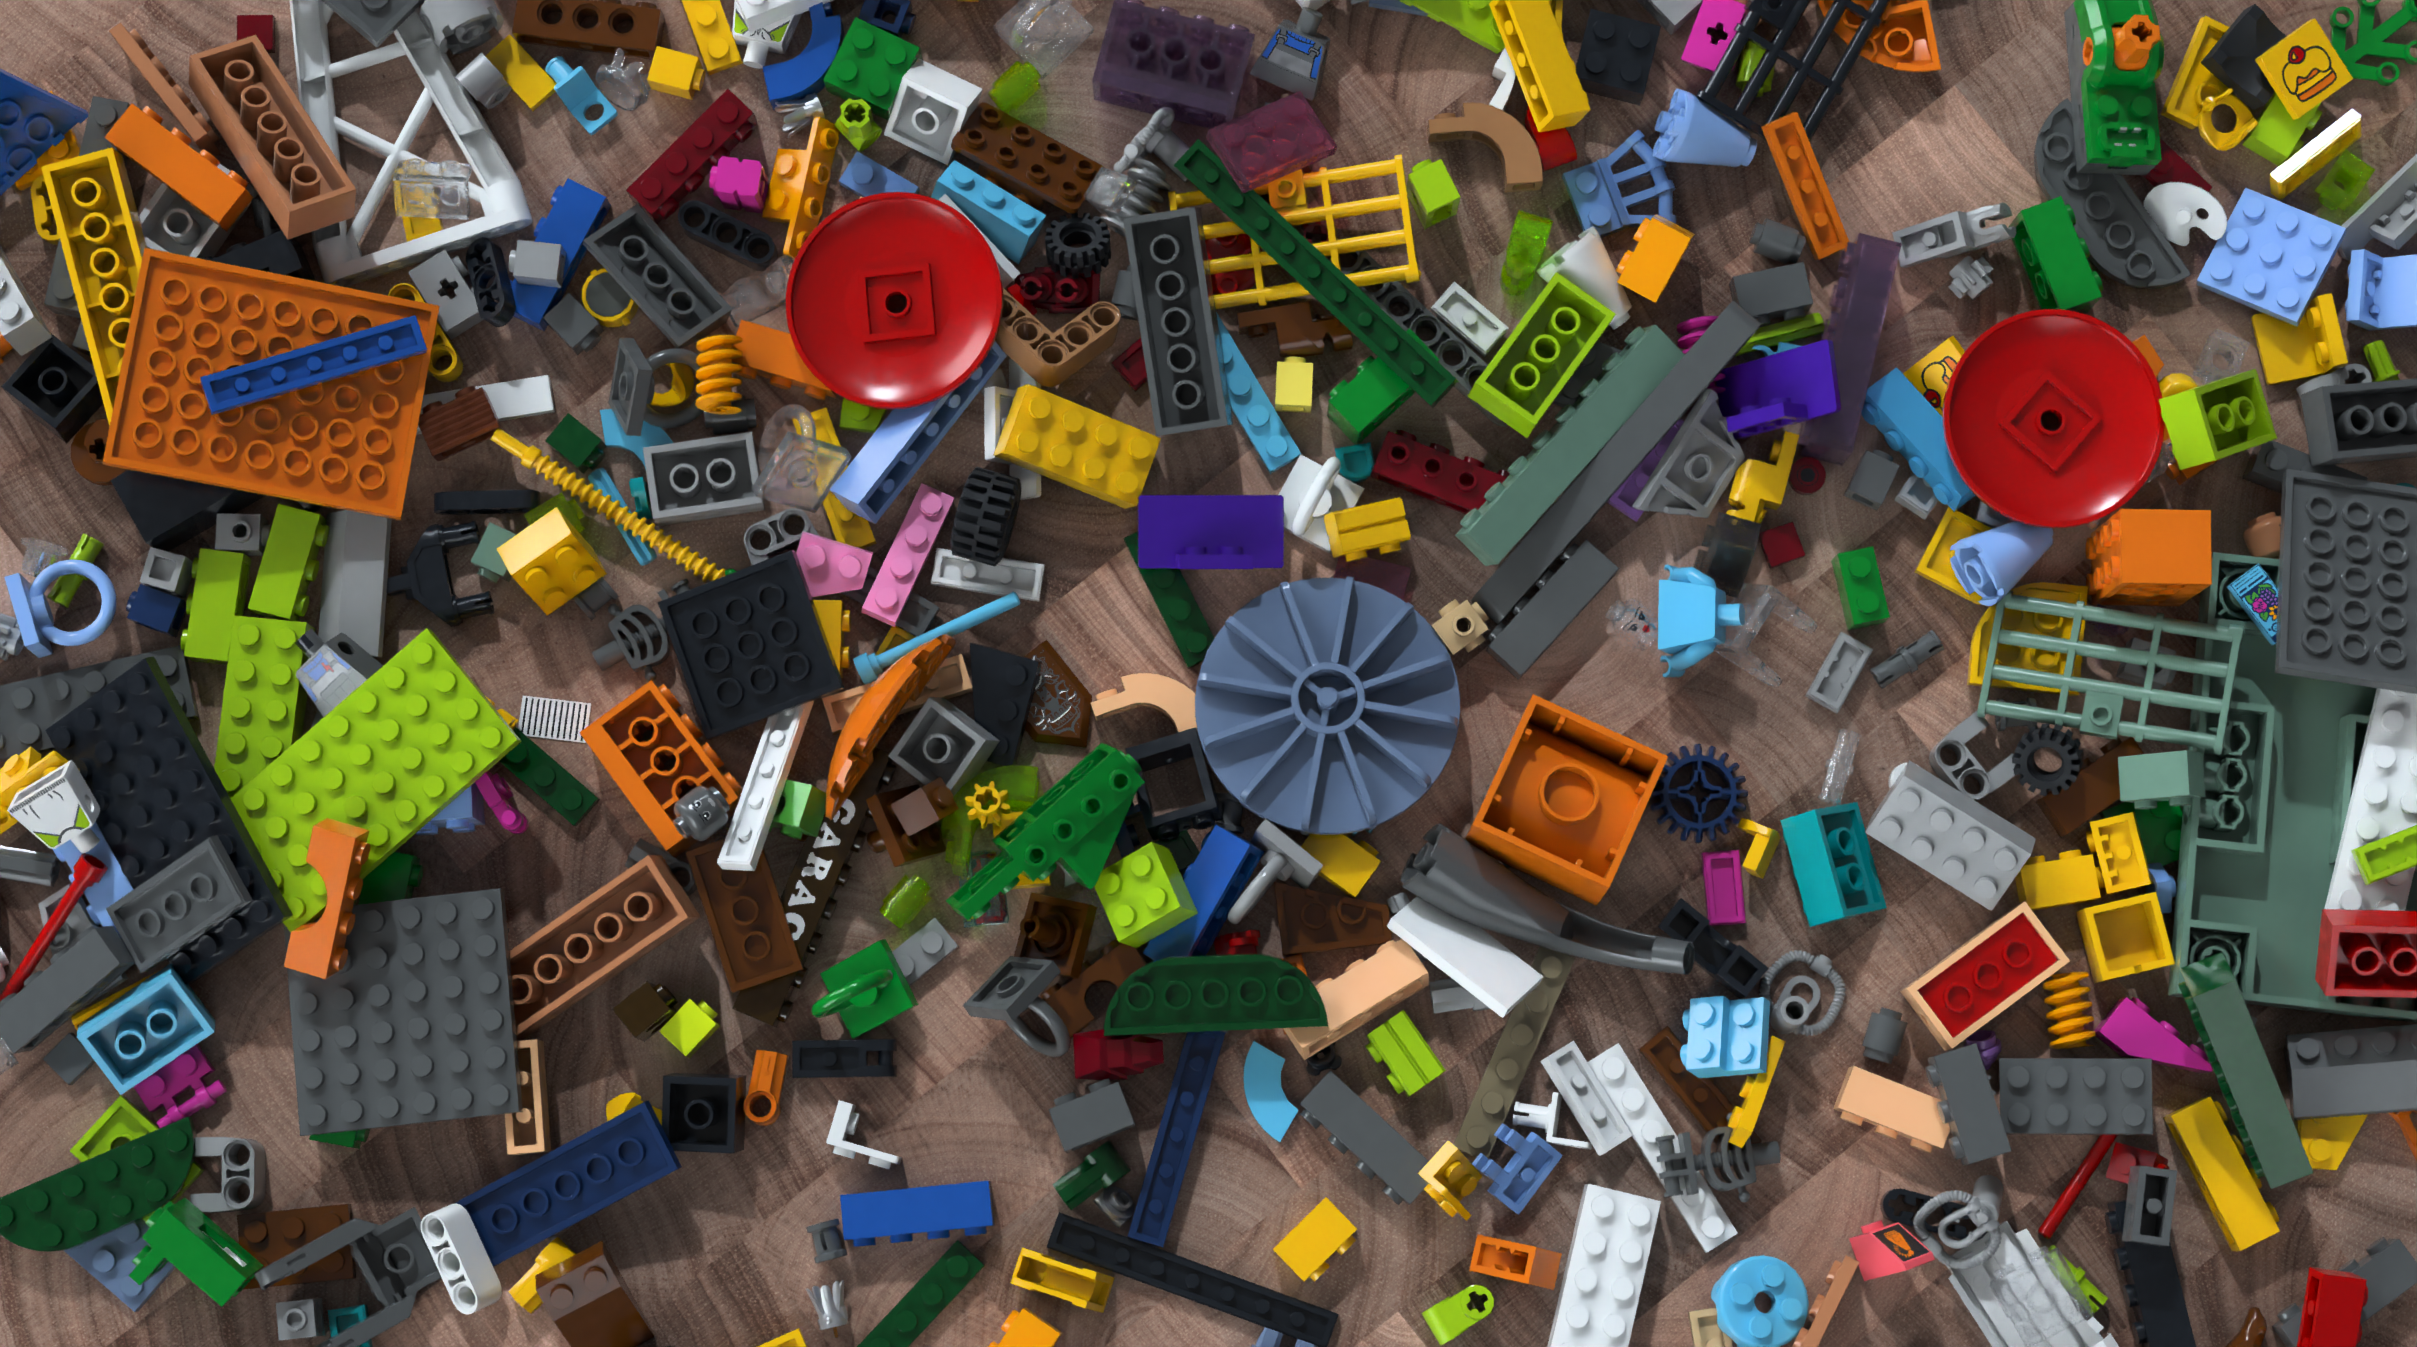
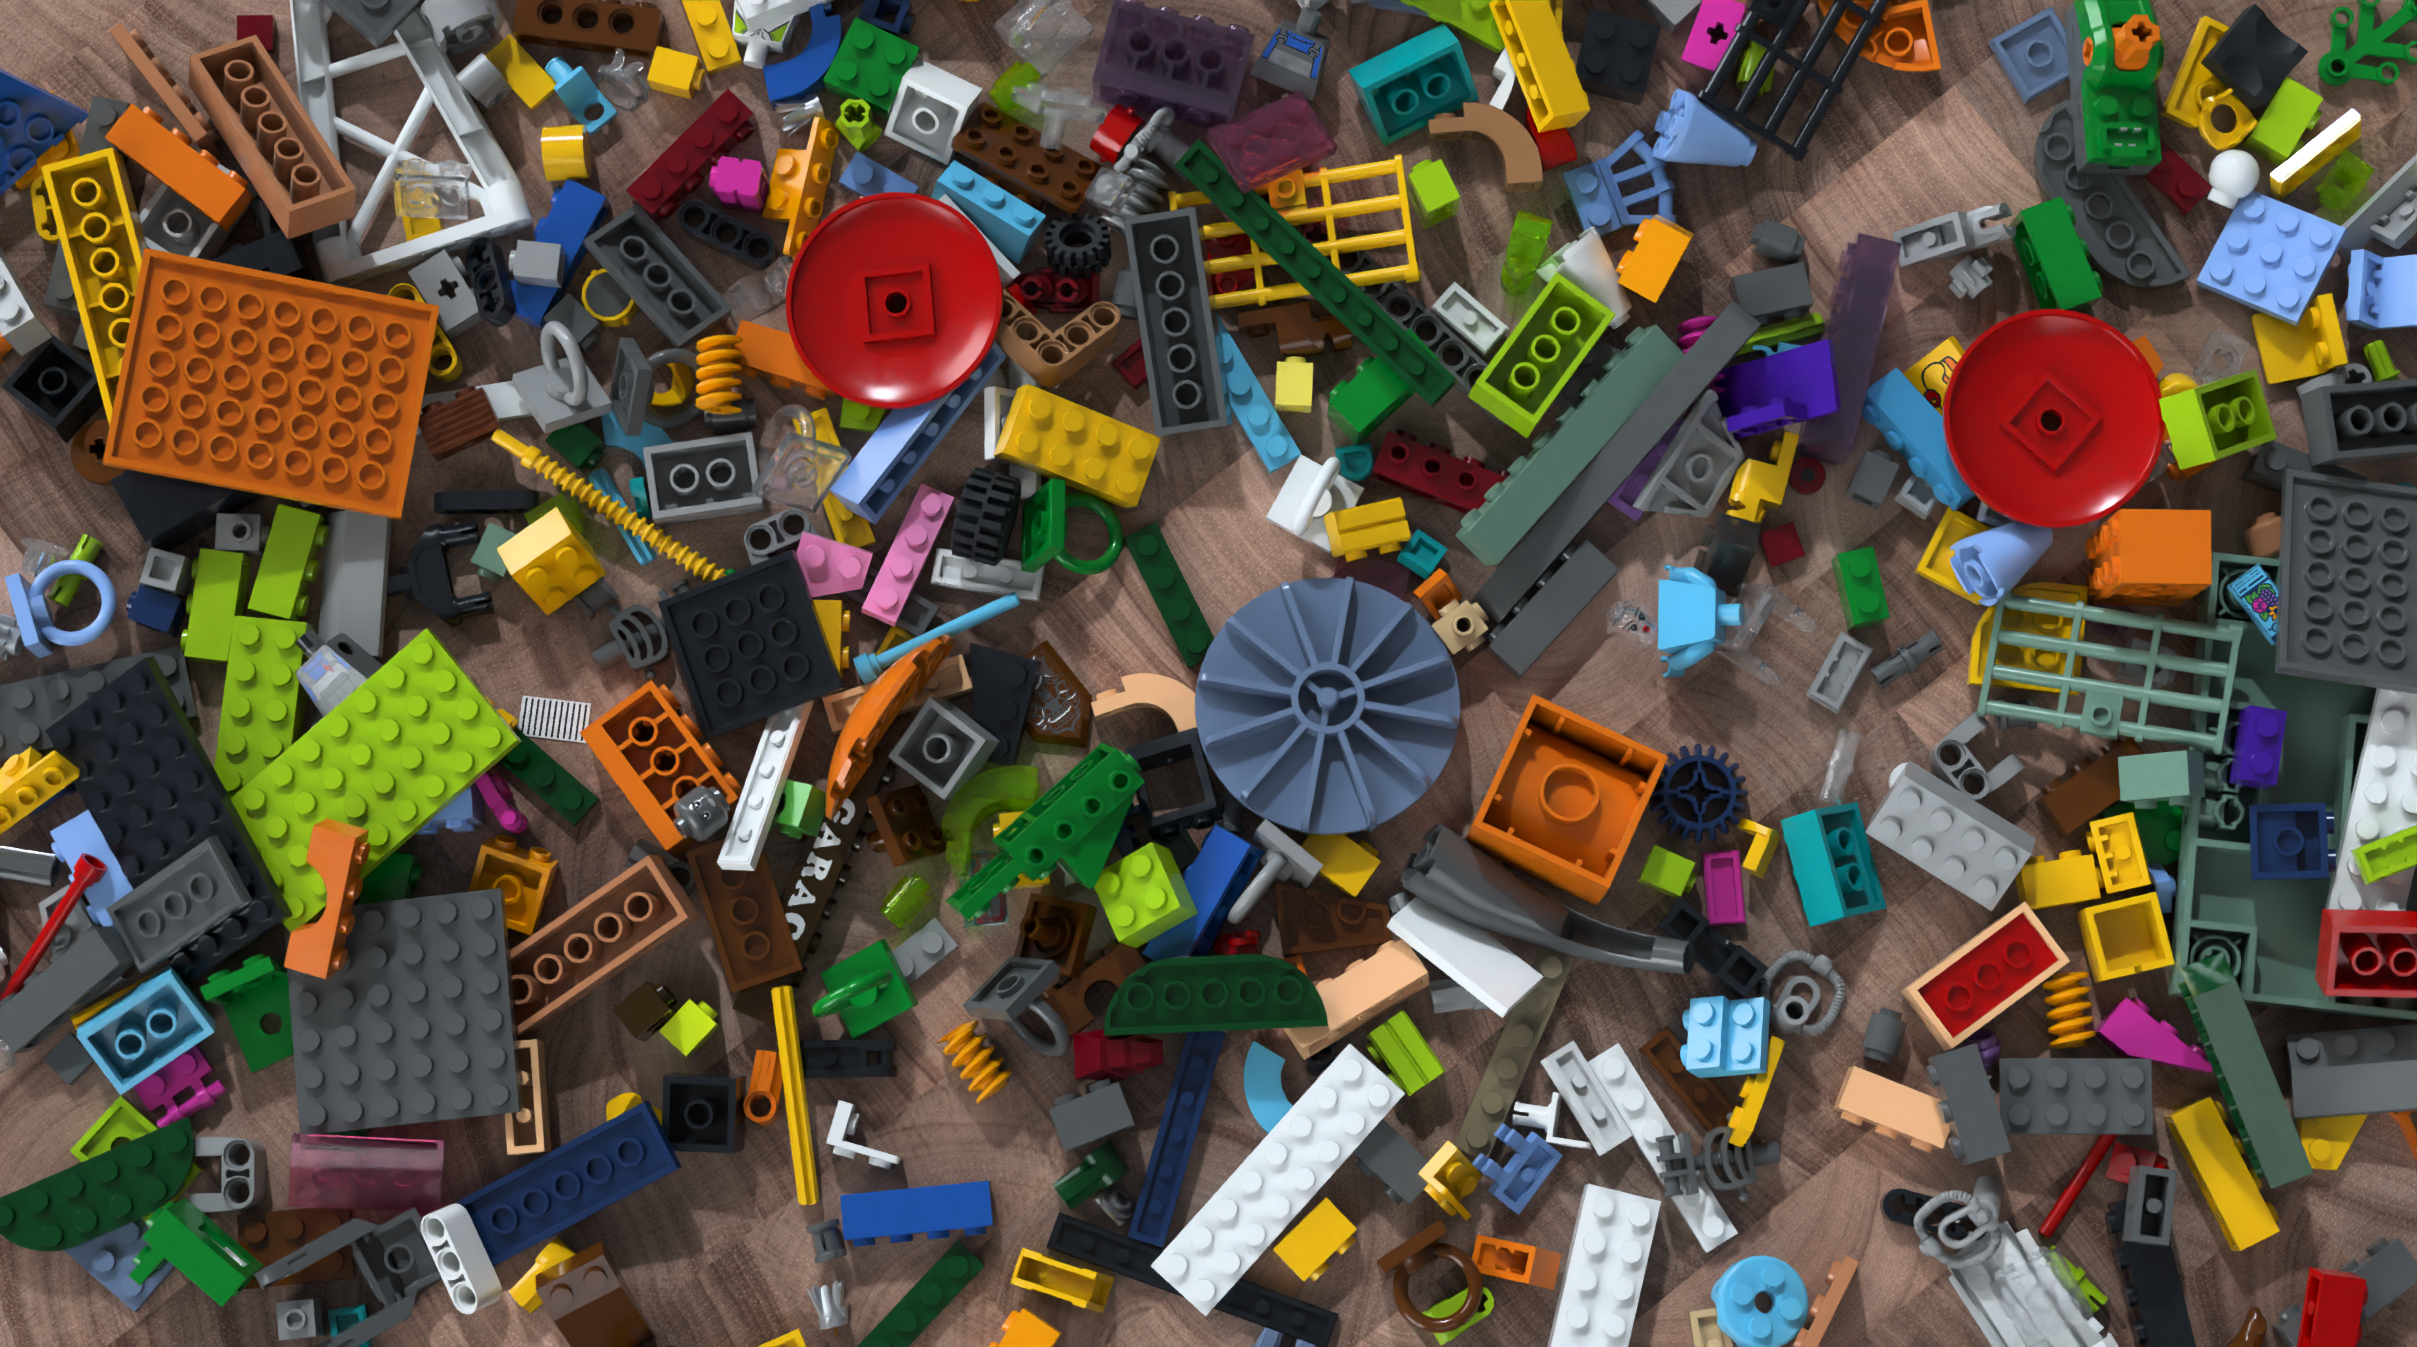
white torso [7,760,100,854] -> none
blue plate [200,315,427,415] -> none
reddish brown brick [890,777,959,837] -> none
yellow gear [965,781,1011,829] -> none
dark purple bracket [1138,495,1284,569] -> none
orange plate [1761,112,1851,260] -> none
coral slope [1849,1220,1935,1281] -> none
black tyre [2012,723,2084,796] -> none
white piece [2144,182,2227,246] -> none
yellow tile [2255,18,2353,120] -> none
none -> green bracket [200,954,294,1073]
none -> clear pink slope [288,1133,444,1213]
none -> light orange plate [468,835,559,936]
none -> light grey tile [512,321,612,434]
none -> yellow piece [541,124,591,181]
none -> yellow axle [771,985,820,1206]
none -> light orange piece [936,1020,1012,1104]
none -> clear plate [1011,82,1107,150]
none -> green tile [1021,478,1124,575]
none -> red piece [1090,104,1145,165]
none -> white plate [1151,1043,1405,1316]
none -> teal slope [1348,23,1479,146]
none -> reddish brown tile [1377,1219,1483,1333]
none -> teal tile [1397,529,1448,580]
none -> orange plate [1413,568,1463,621]
none -> lime brick [1637,845,1697,899]
none -> sand blue tile [1988,6,2069,104]
none -> white piece [2207,149,2260,210]
none -> dark purple brick [2229,705,2287,790]
none -> dark blue plate [2249,803,2336,881]

